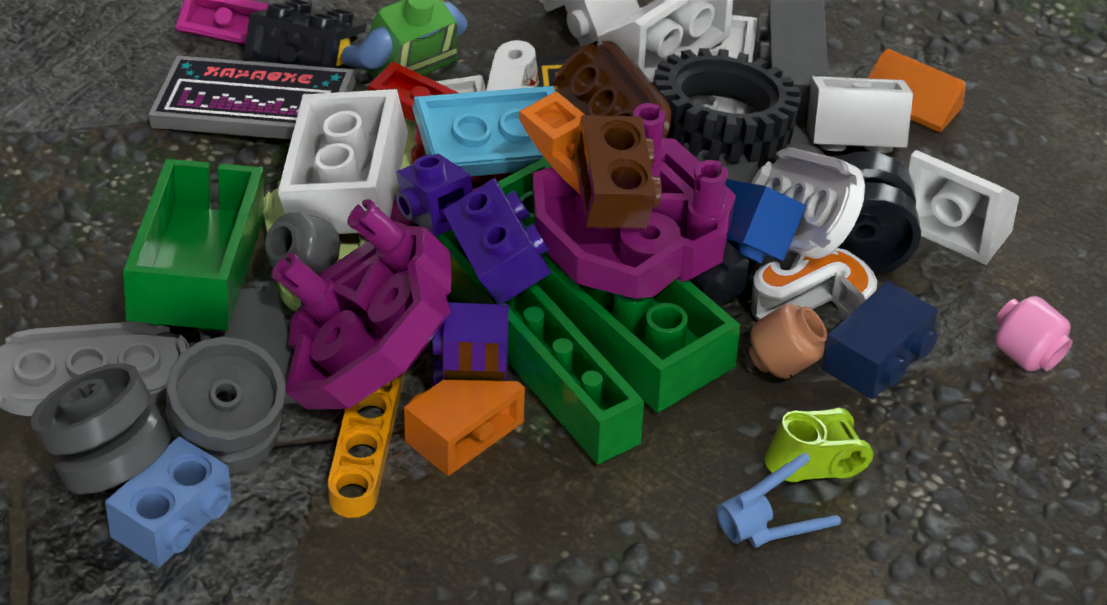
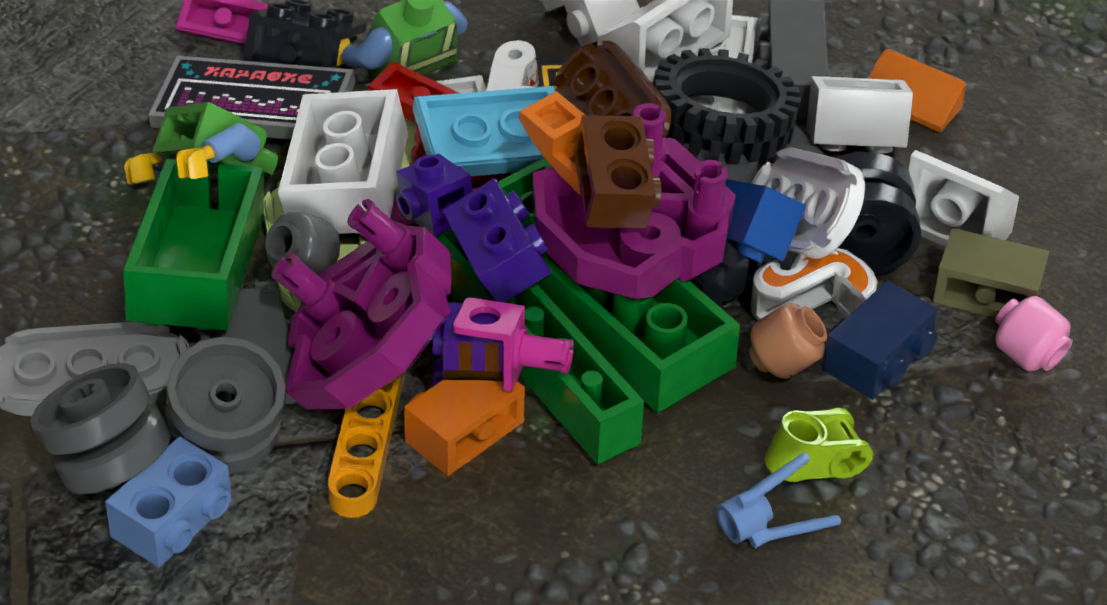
none -> torso [124,102,278,185]
none -> dark pink bracket [453,298,574,392]
none -> olive brick [933,228,1050,318]

